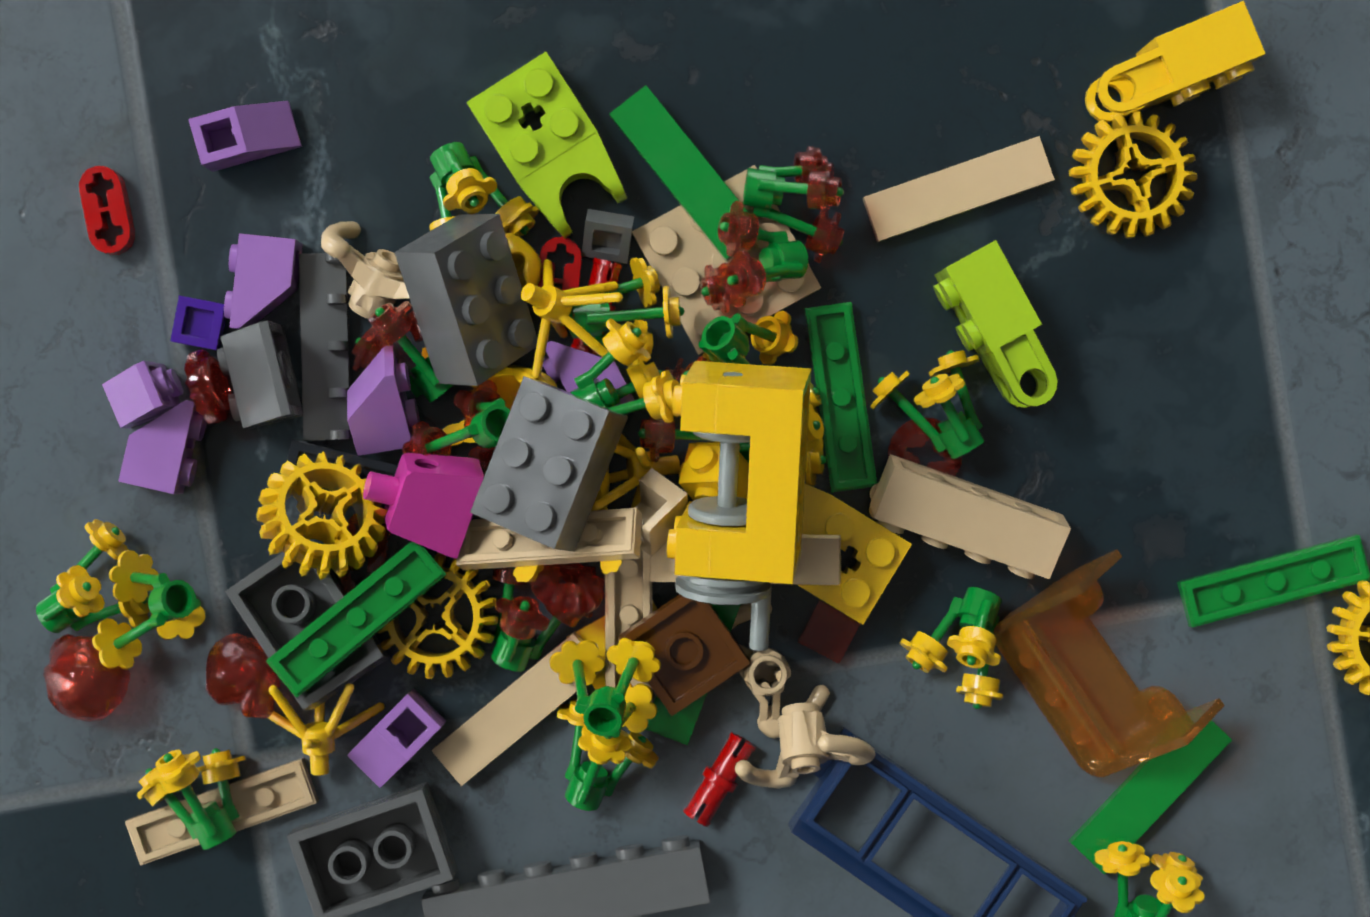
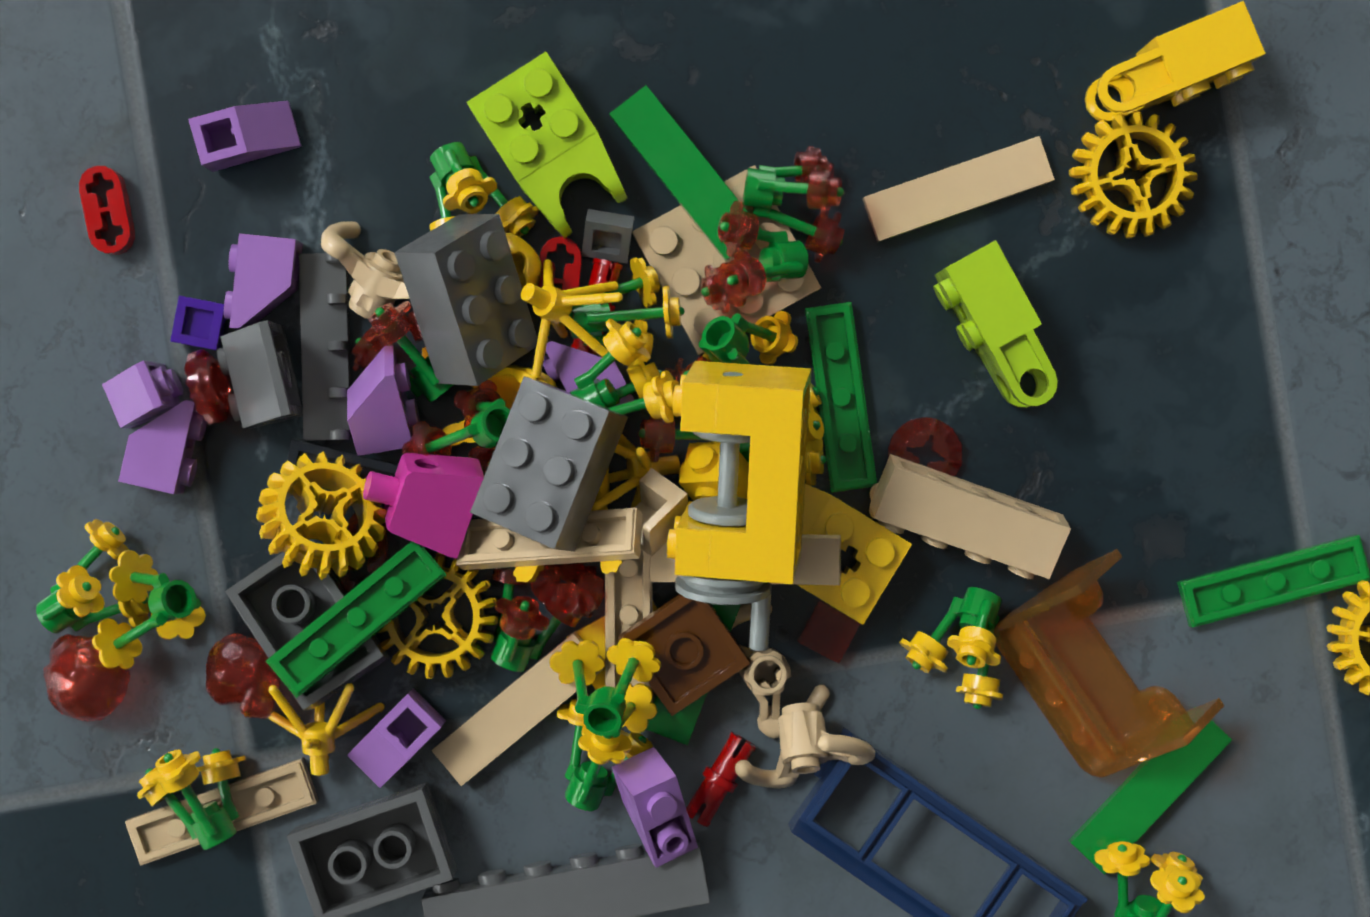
plant [870,350,985,459] -> none
none -> medium lavender slope [612,747,698,868]

